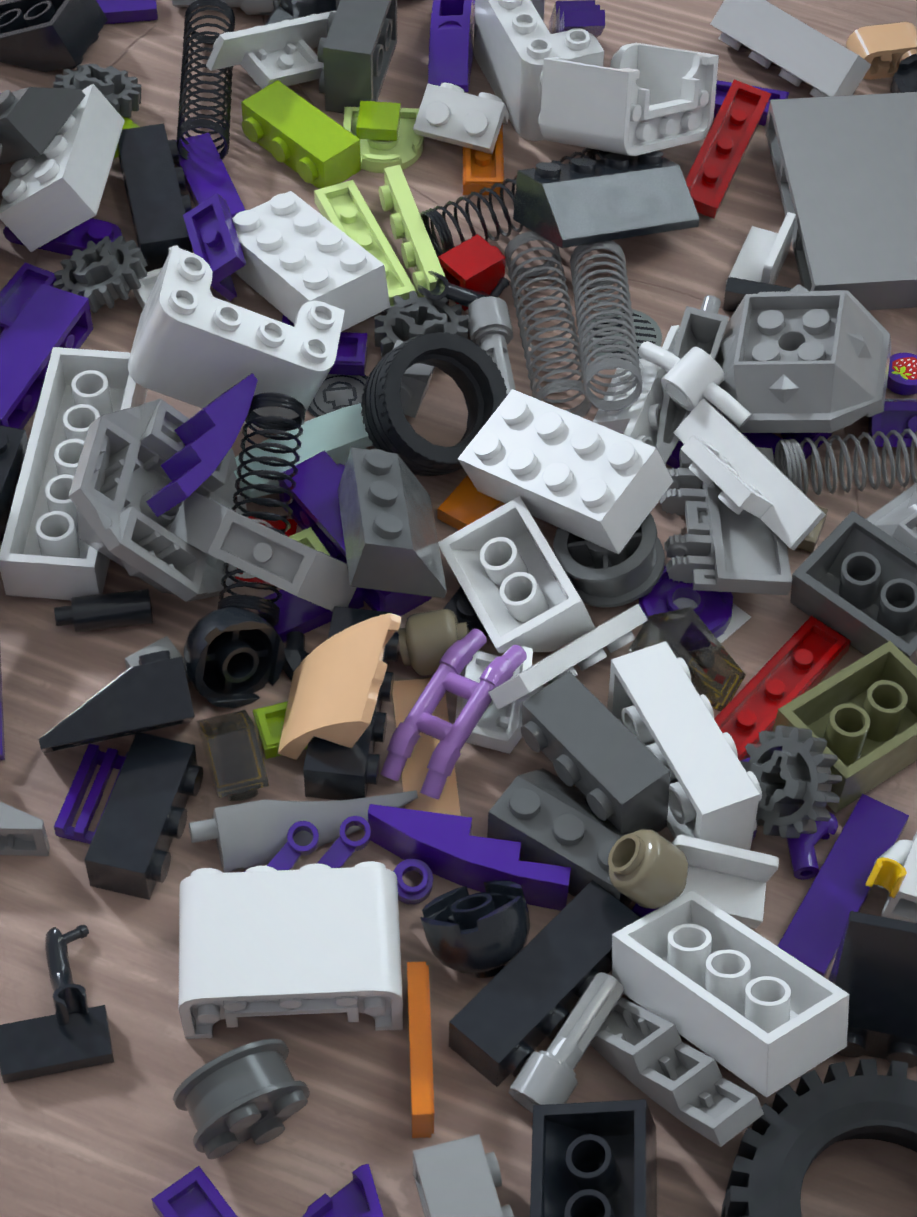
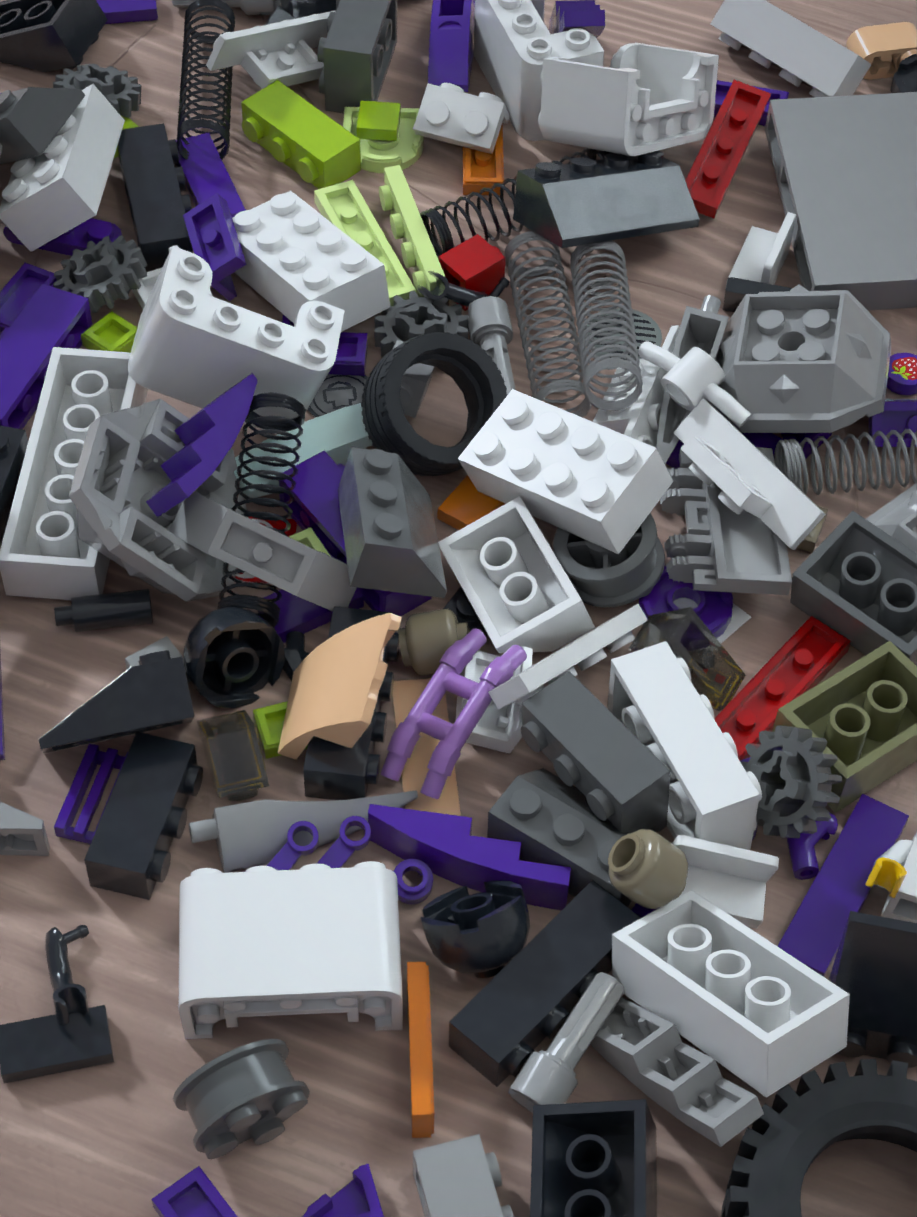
none -> lime tile [81,311,137,353]

